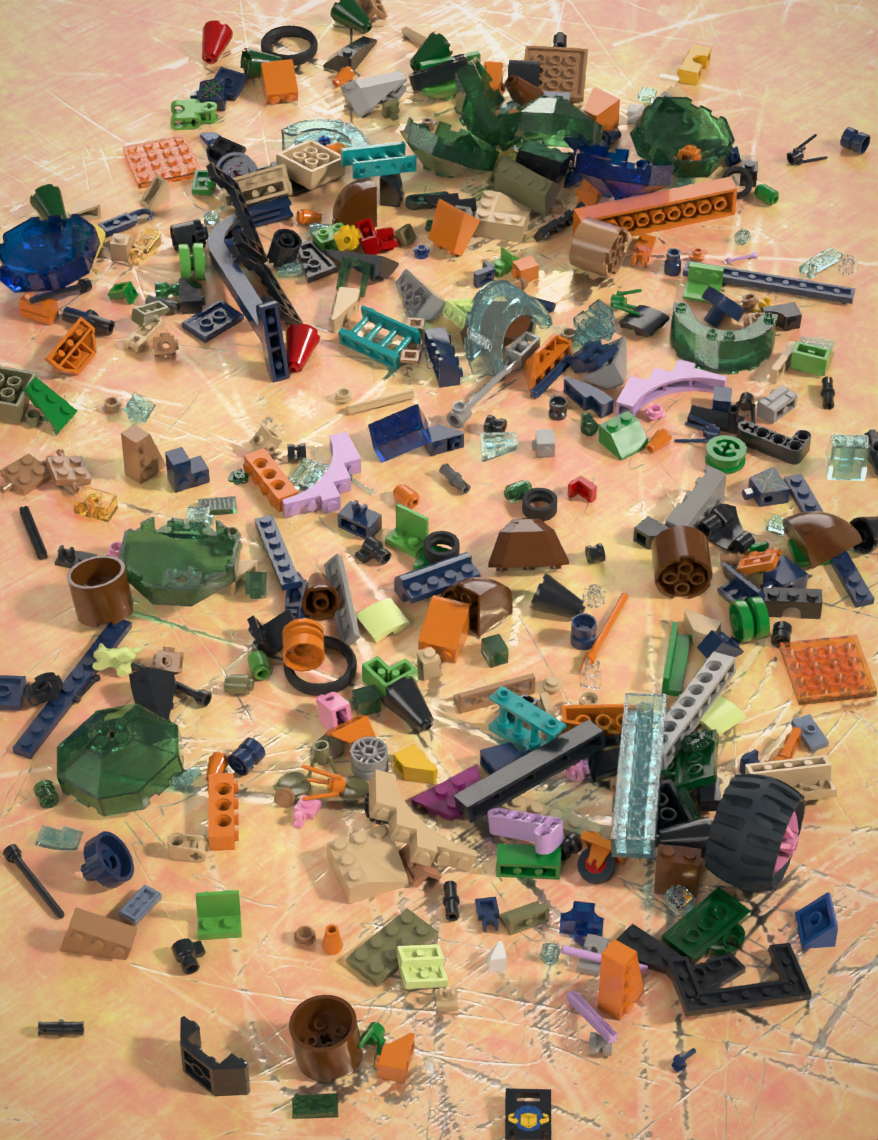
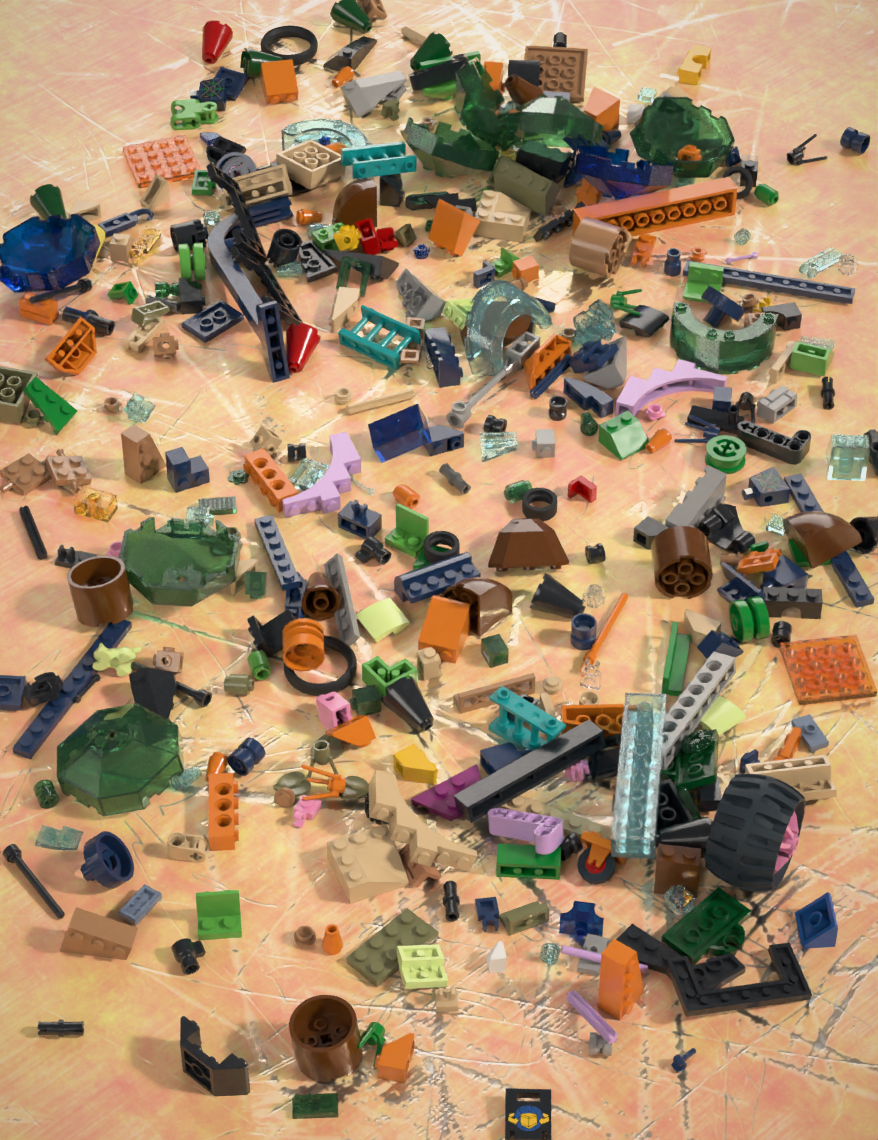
light grey wheel [351,737,388,782] -> none

